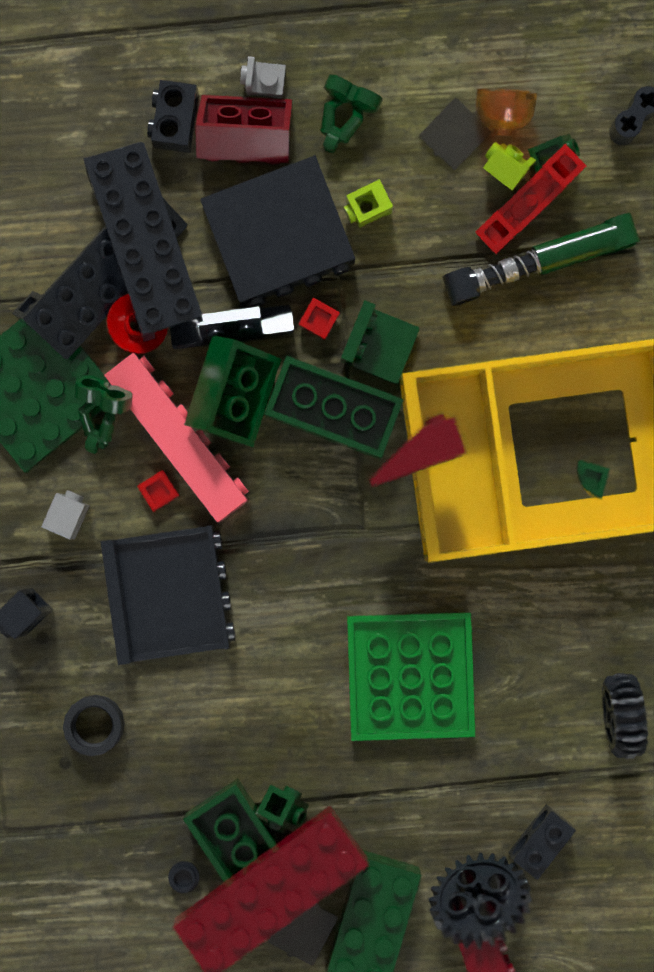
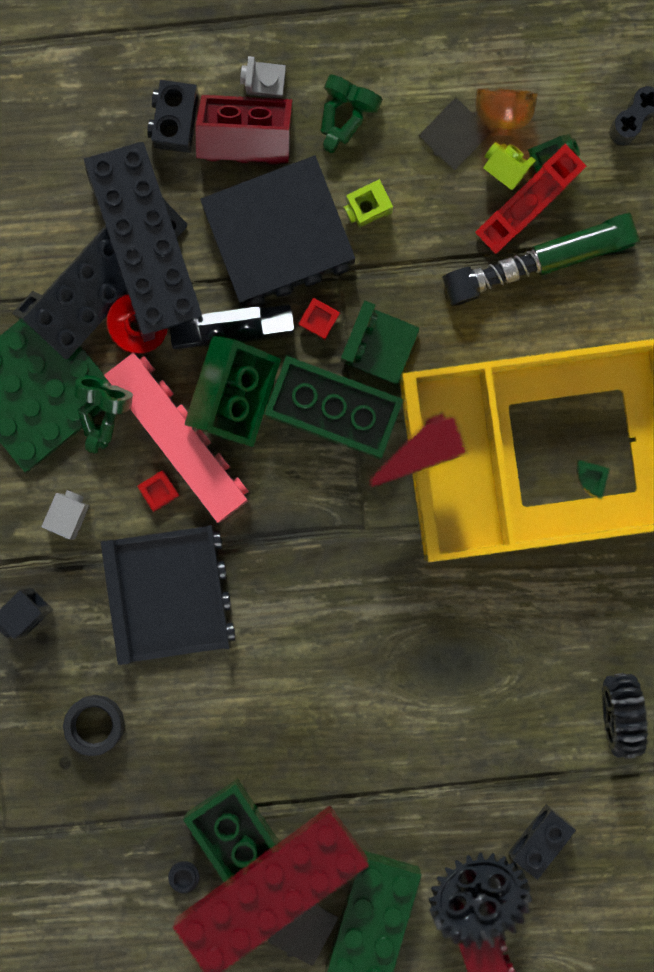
dark green brick [256,784,309,834] -> none
green plate [347,612,475,741] -> none

